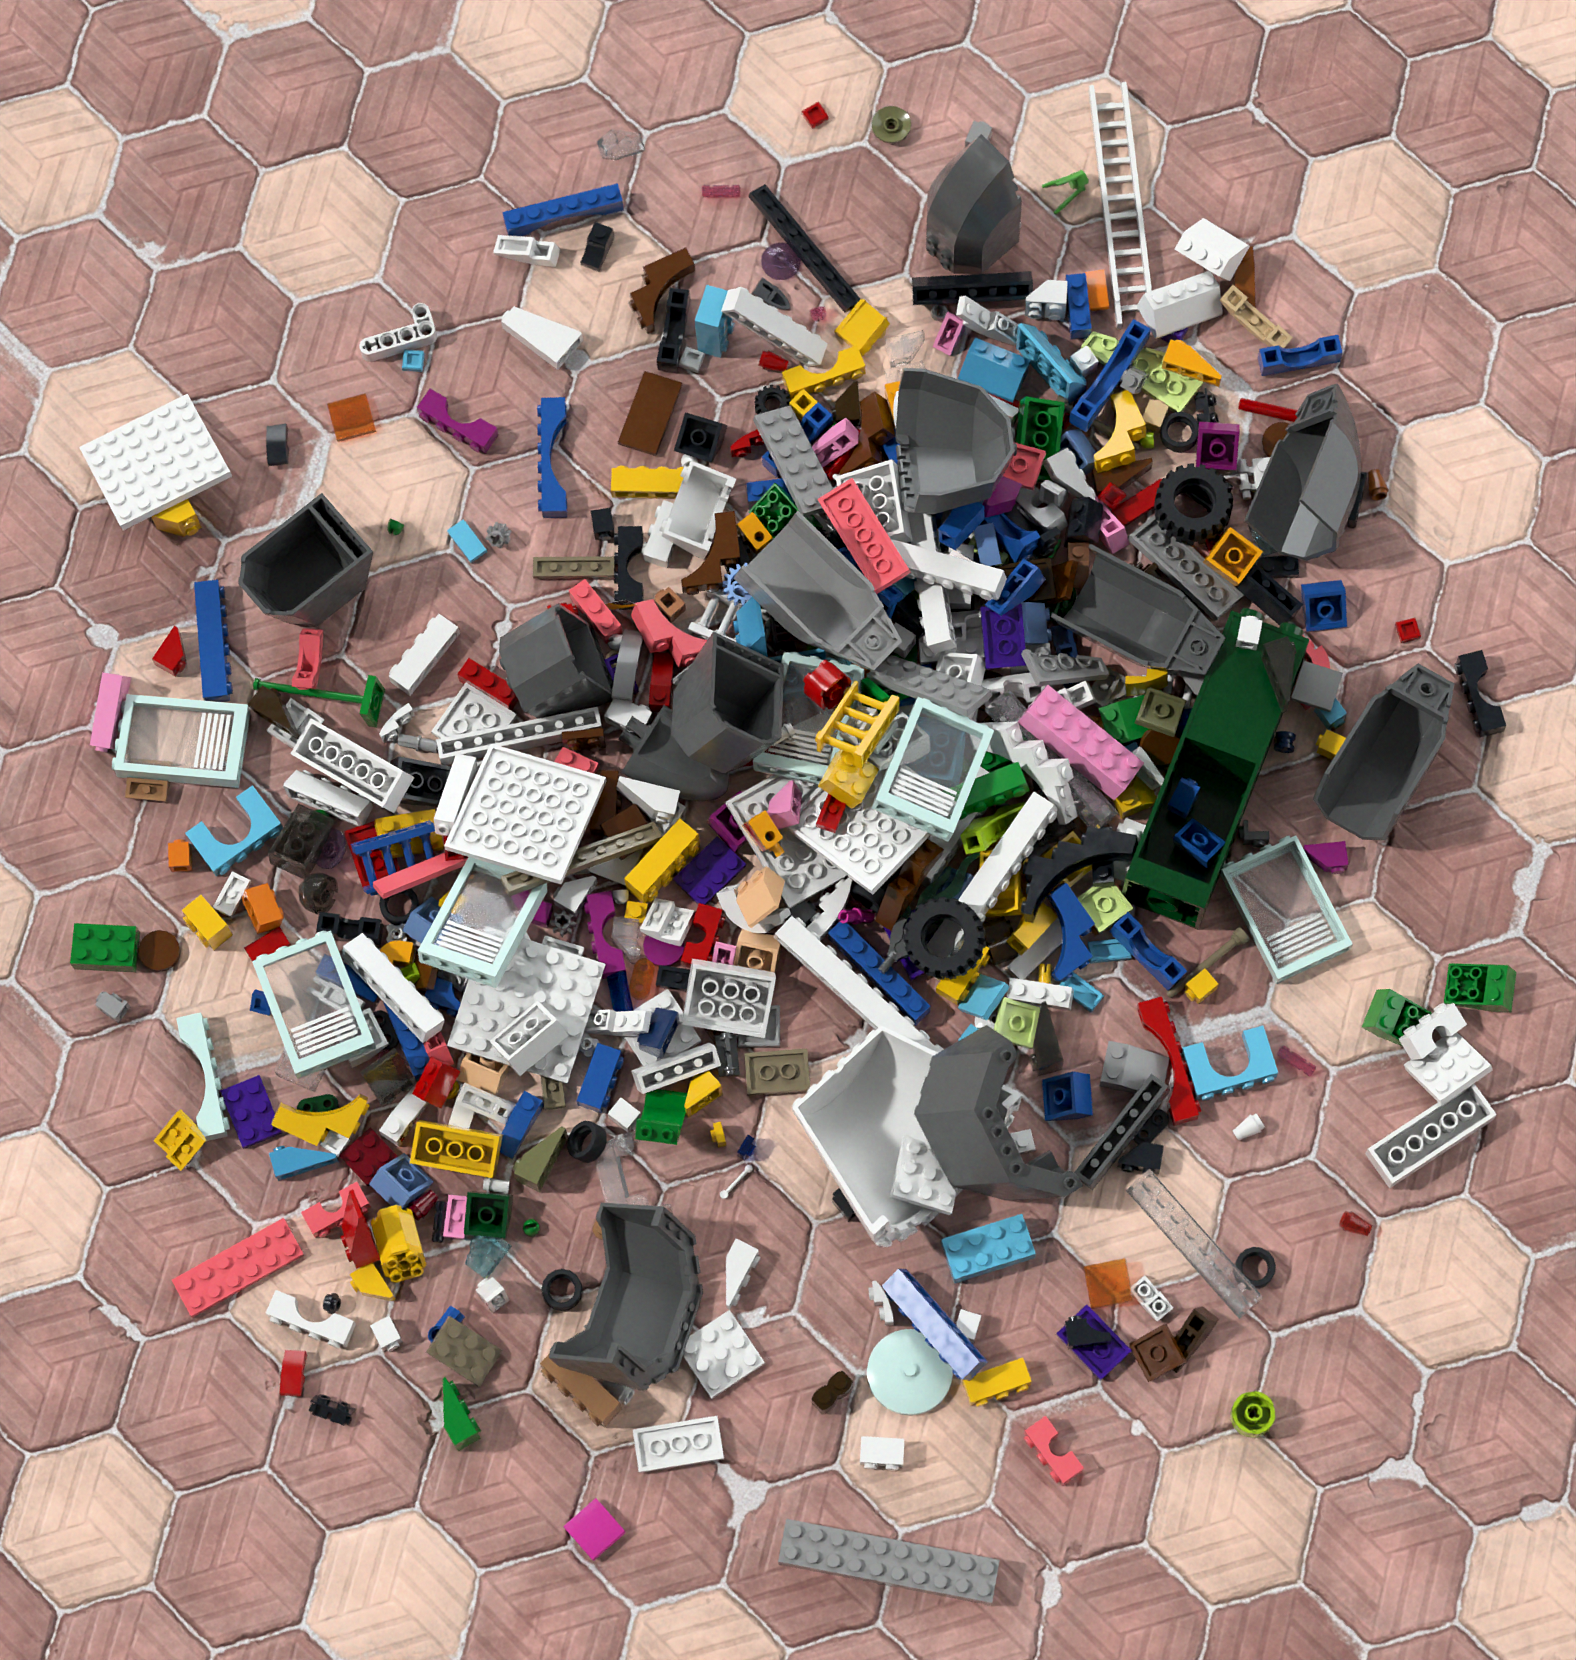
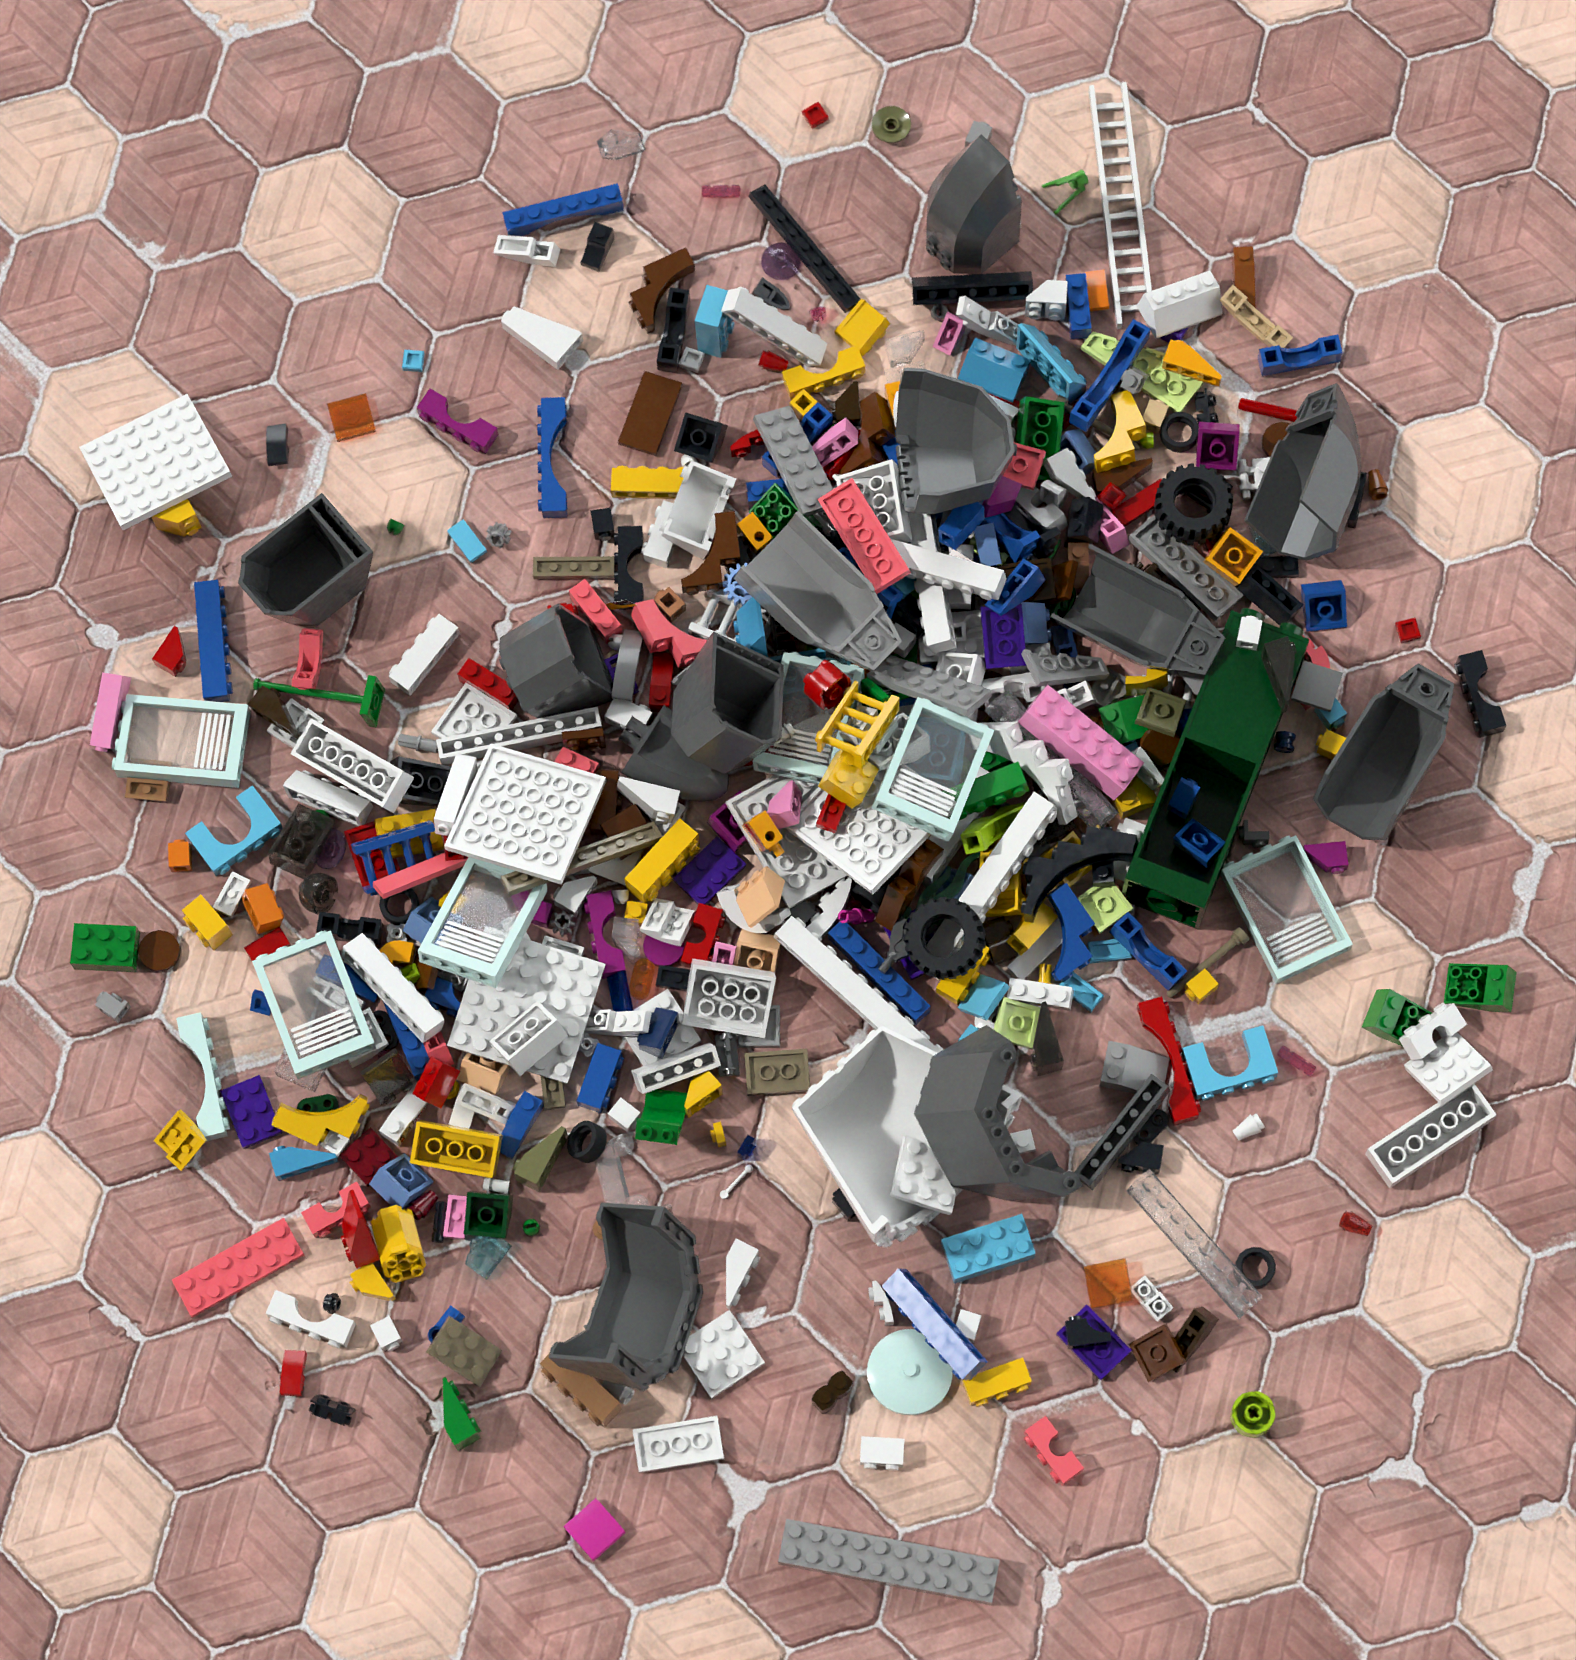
white beam [359,303,437,362] -> none
white slope [379,703,415,743] -> none
white slope [476,1277,509,1313] -> none
black tyre [541,1269,583,1311] -> none
black tyre [754,385,791,415] -> none
blue slope [1042,1071,1093,1121] -> none
white brick [1070,346,1098,378] -> none
white slope [1175,218,1250,281] -> none

